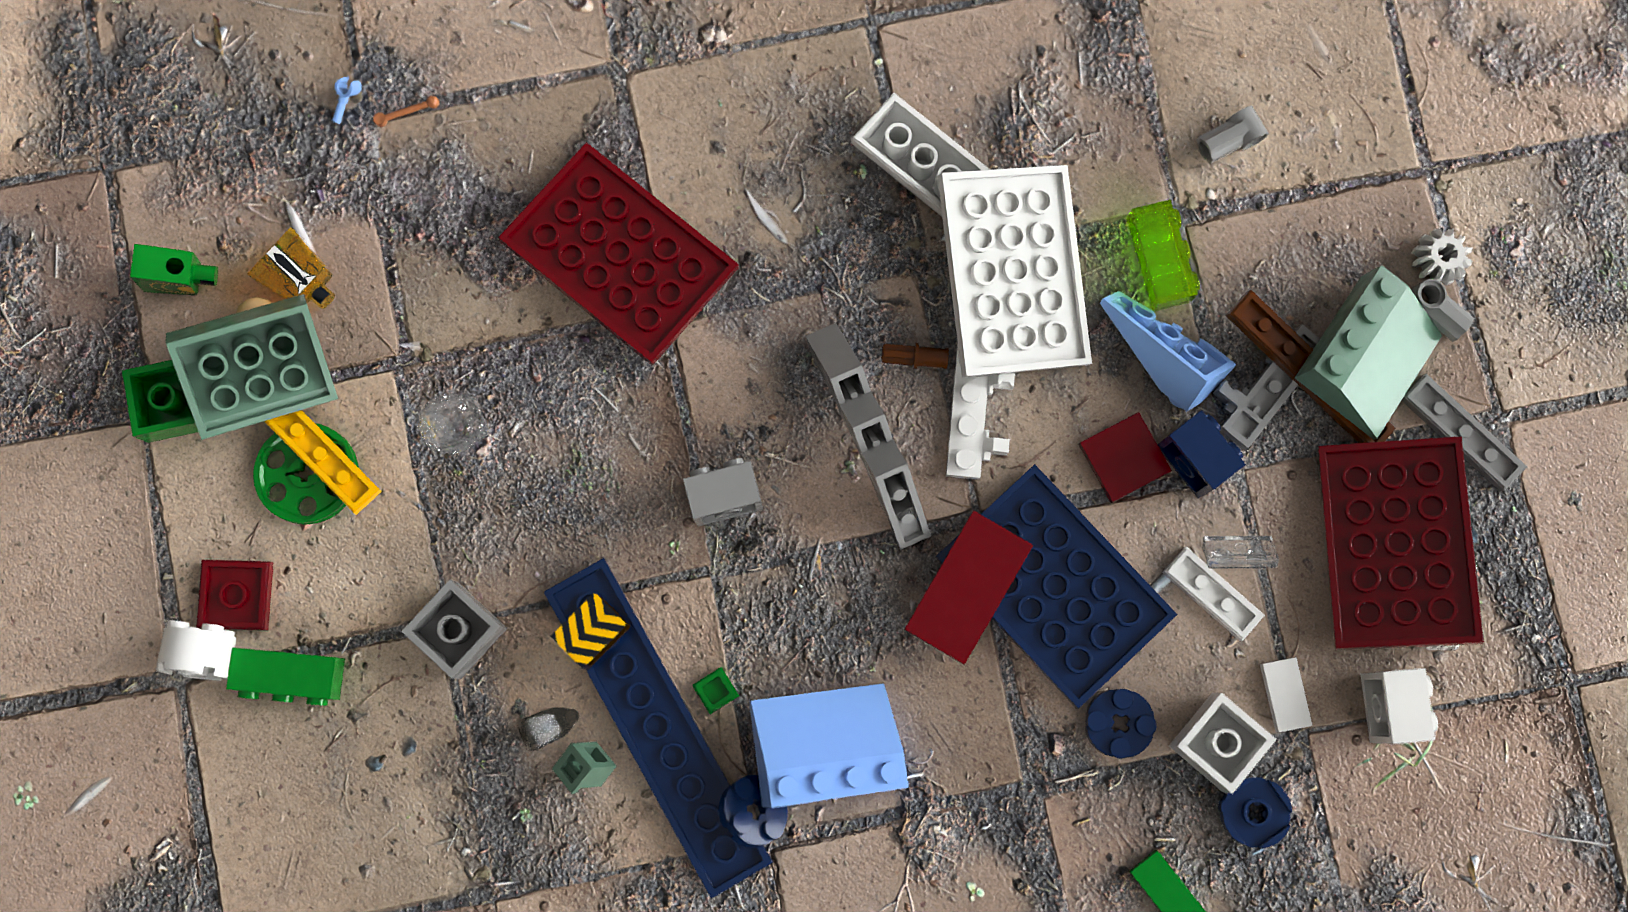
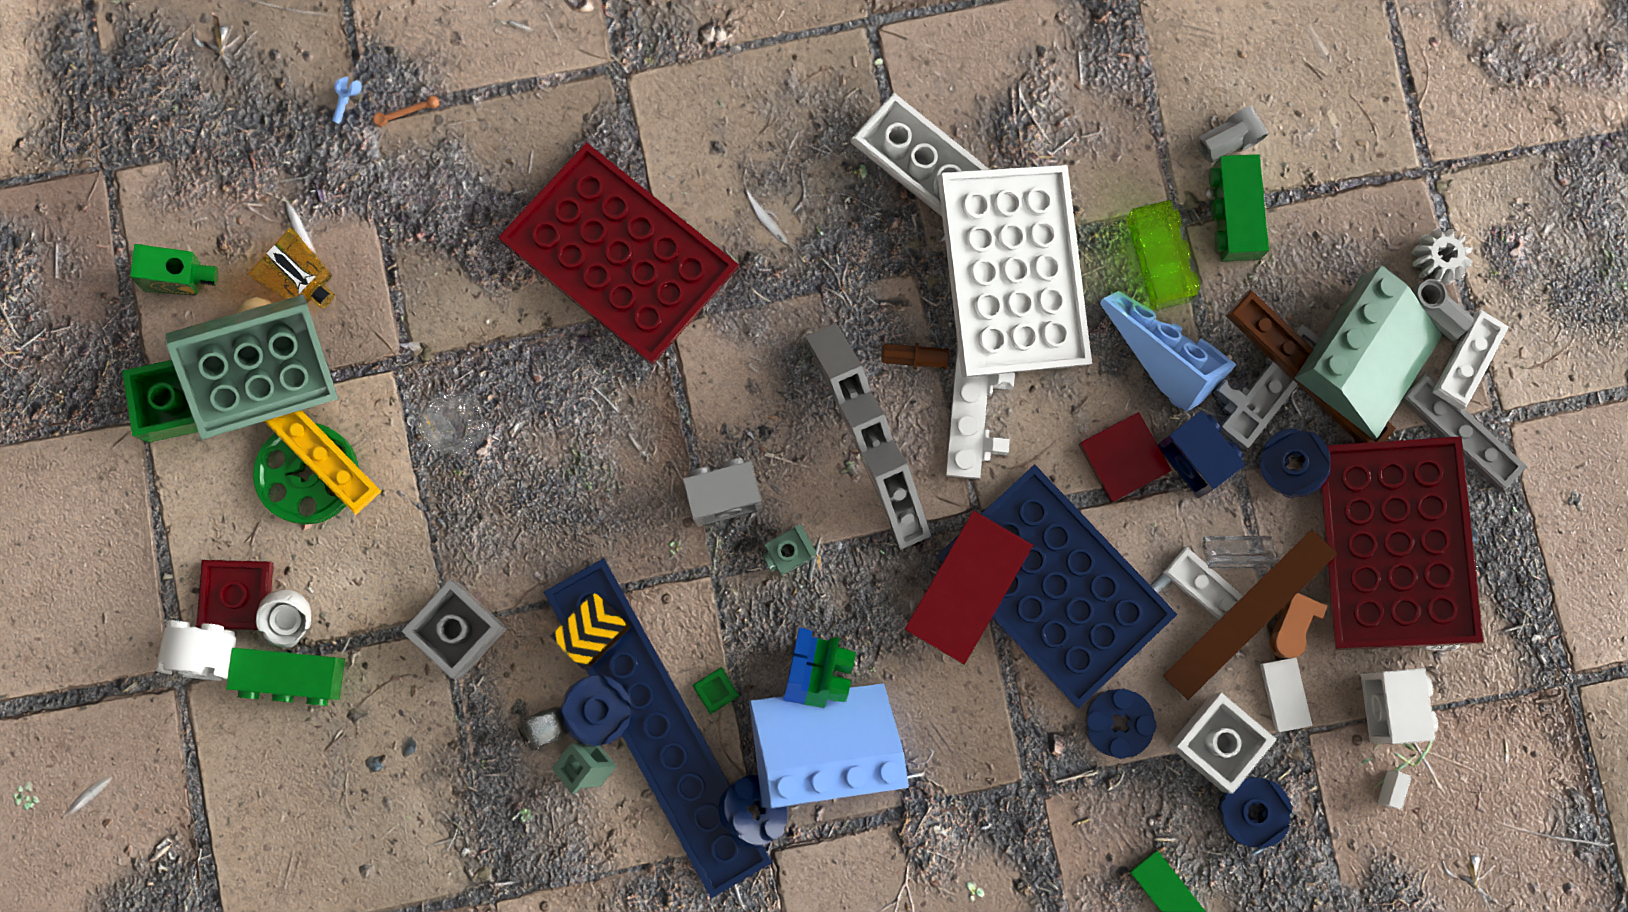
none -> white hair [256,590,311,648]
none -> dark blue tile [560,675,631,747]
none -> sand green brick [762,524,817,577]
none -> green hips [783,627,856,708]
none -> reddish brown tile [1163,529,1338,700]
none -> green brick [1209,154,1269,262]
none -> dark blue plate [1260,428,1331,498]
none -> nougat leg [1269,593,1327,659]
none -> white tile [1377,770,1411,810]
none -> white tile [1432,309,1509,410]

